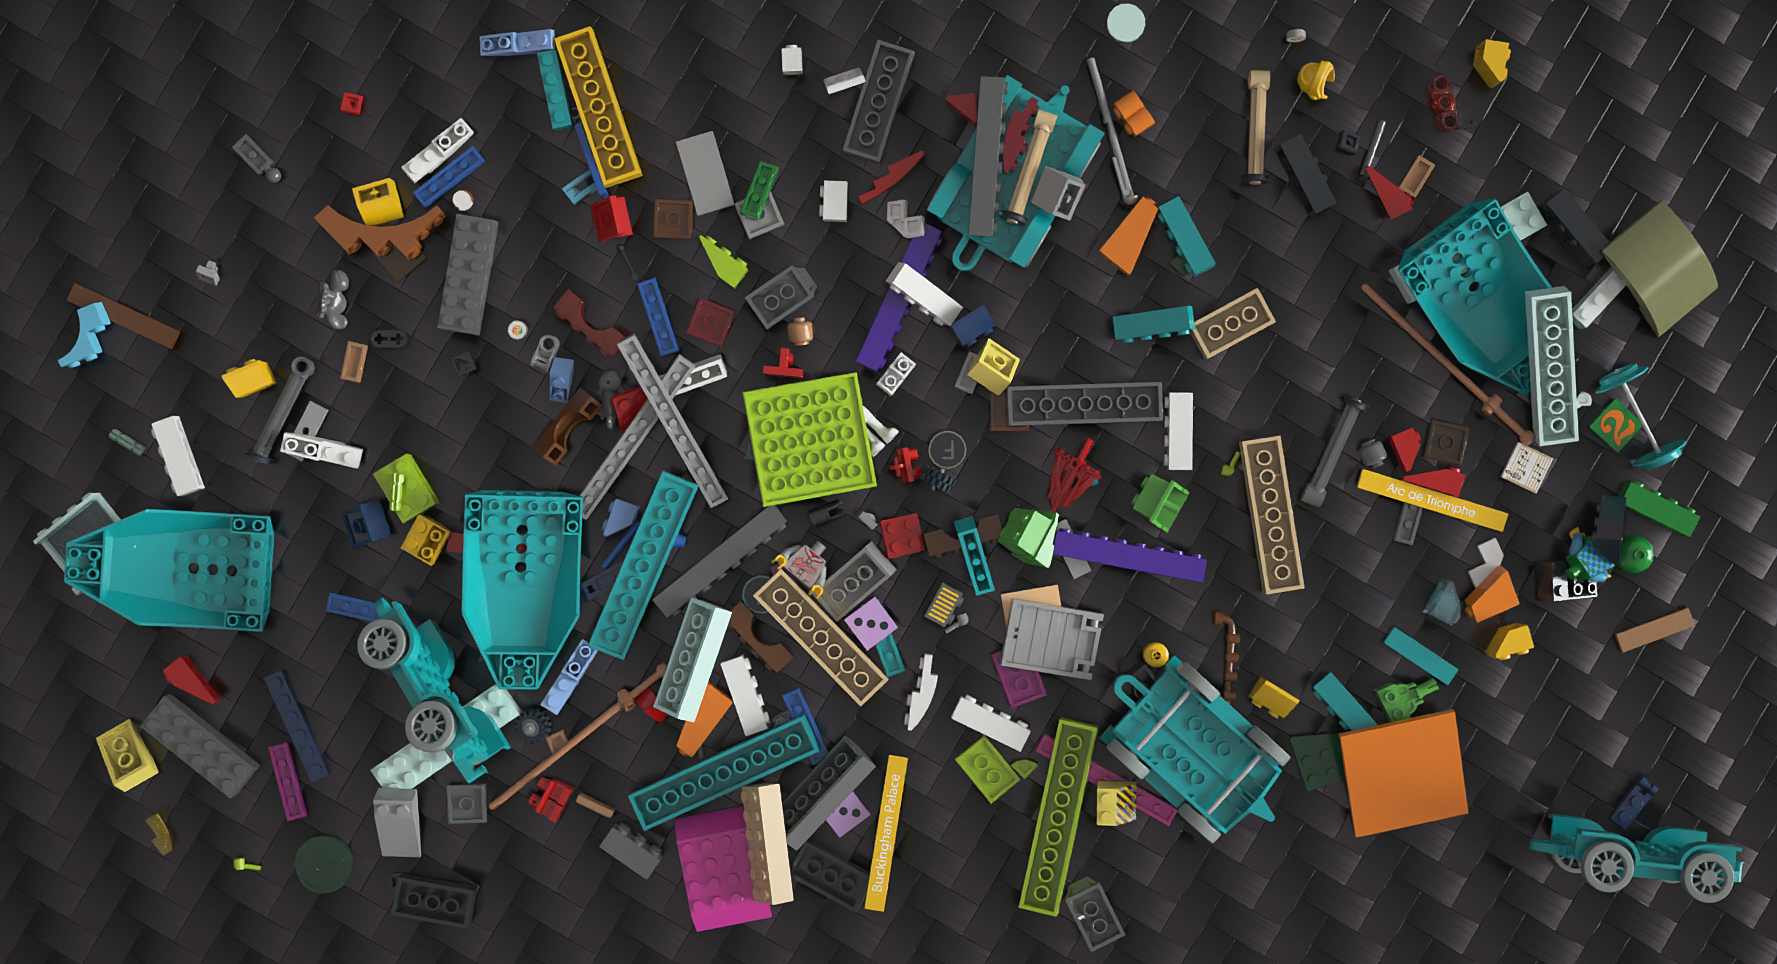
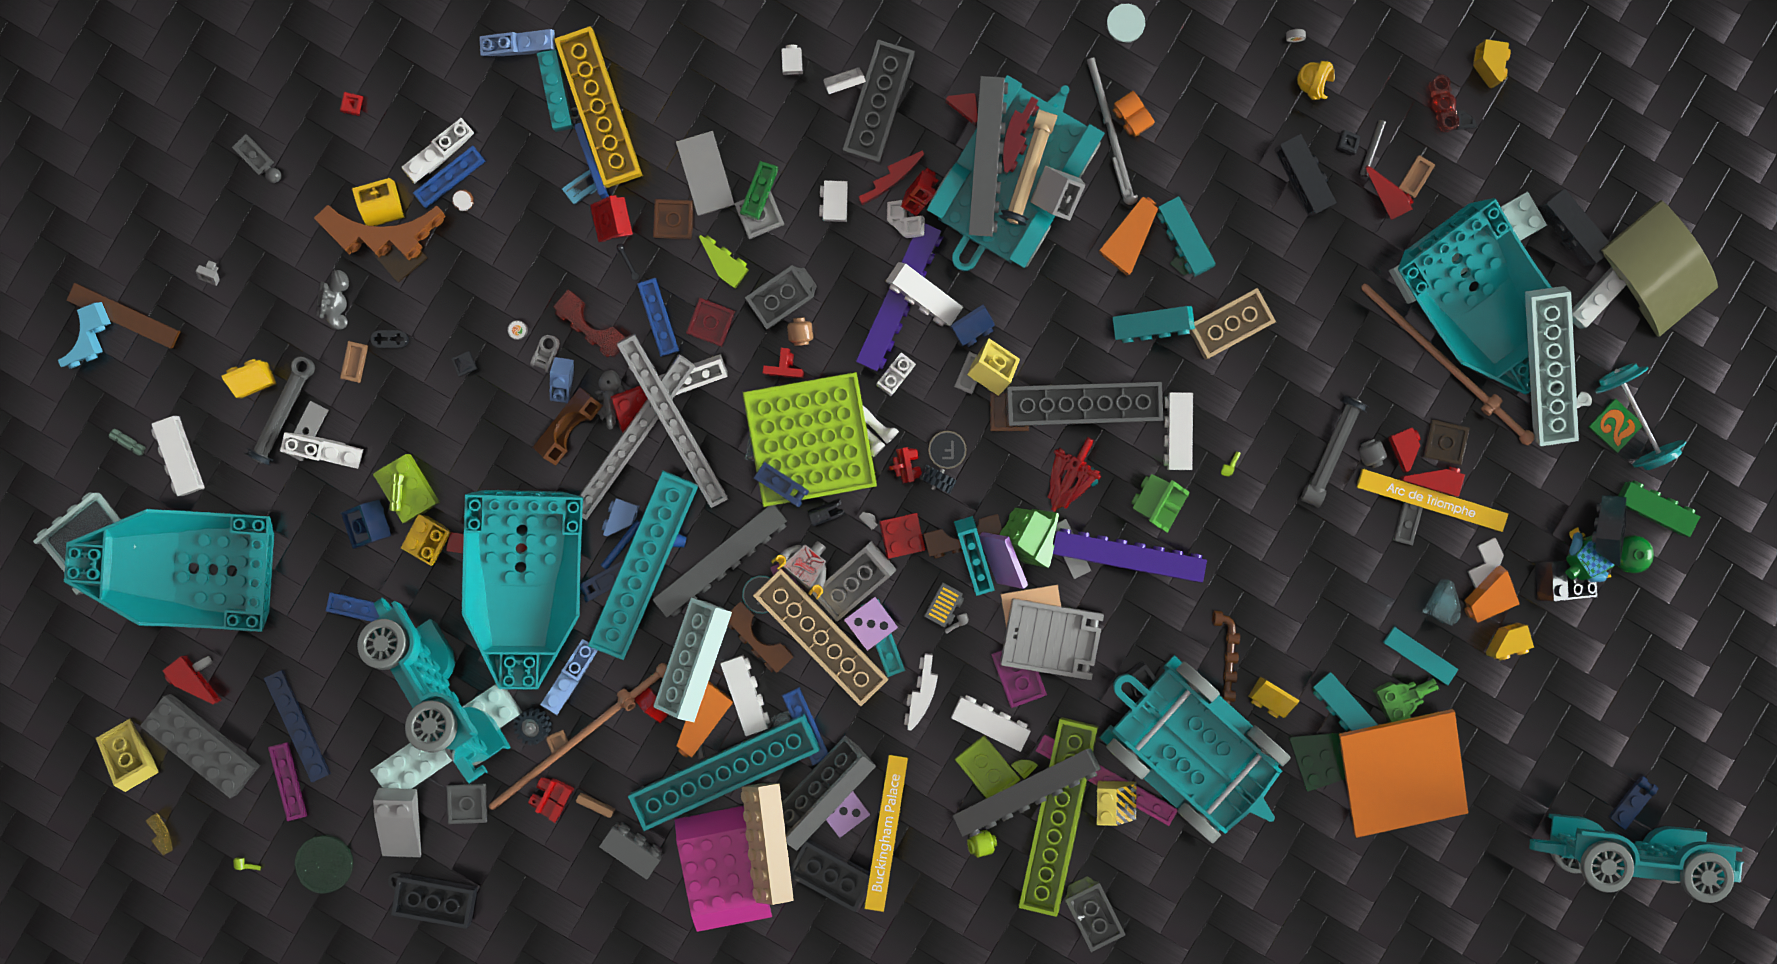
dark grey brick [437,214,499,336] -> none
yellow head [1143,642,1169,668] -> none
tan brick [1239,436,1305,594] -> none
tan piece [1241,70,1270,185] -> none
white tile [1500,442,1553,493] -> none
medium nougat tile [1614,608,1695,652] -> none
none -> light grey tile [192,656,212,672]
none -> dark blue plate [754,462,809,507]
none -> red hips [900,168,939,216]
none -> dark grey brick [953,748,1101,838]
none -> lime head [967,830,997,857]
none -> medium lavender tile [979,532,1028,589]

